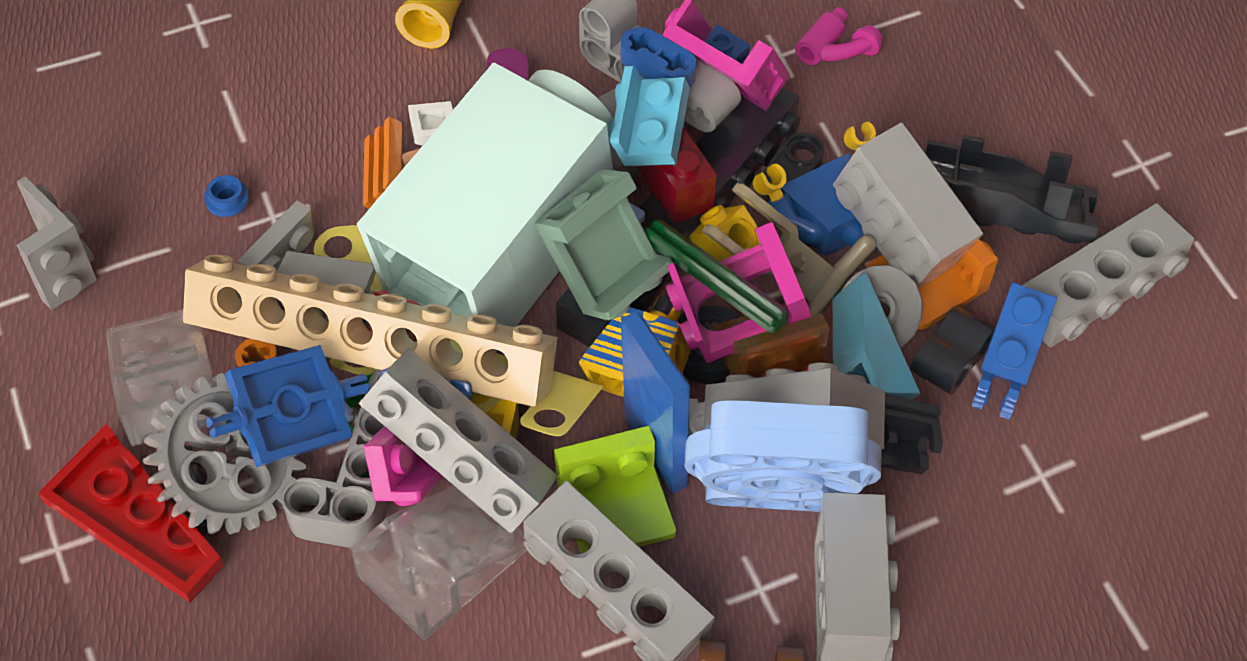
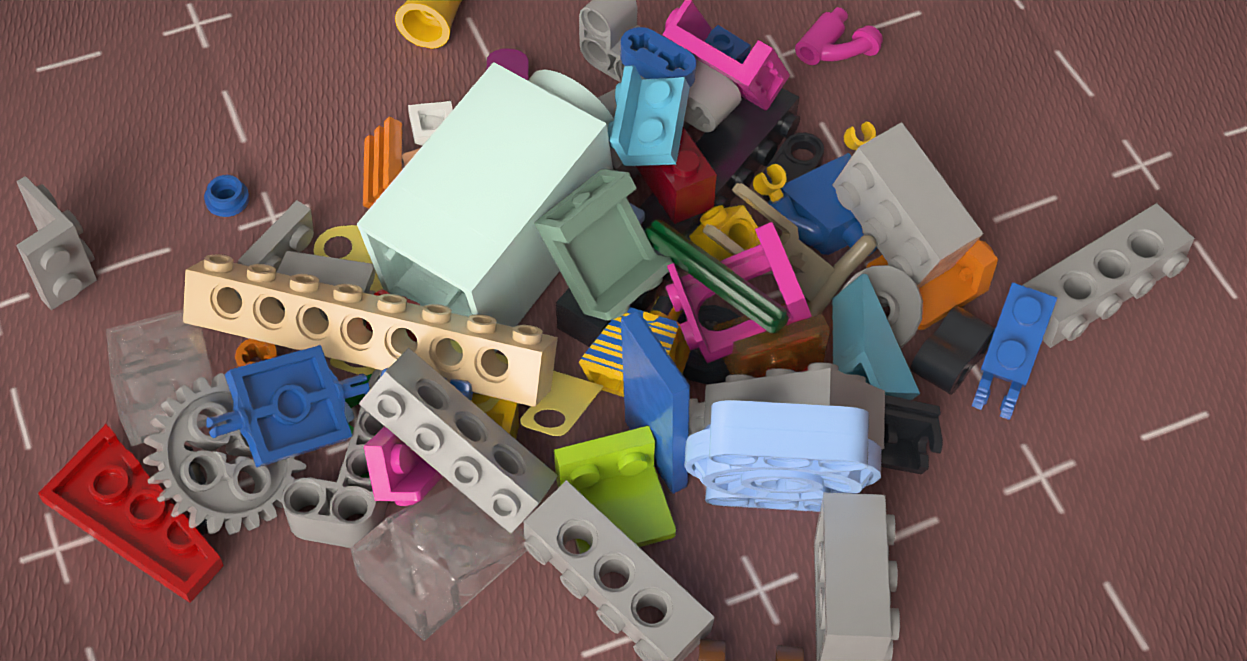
black piece [925,134,1099,243] -> none

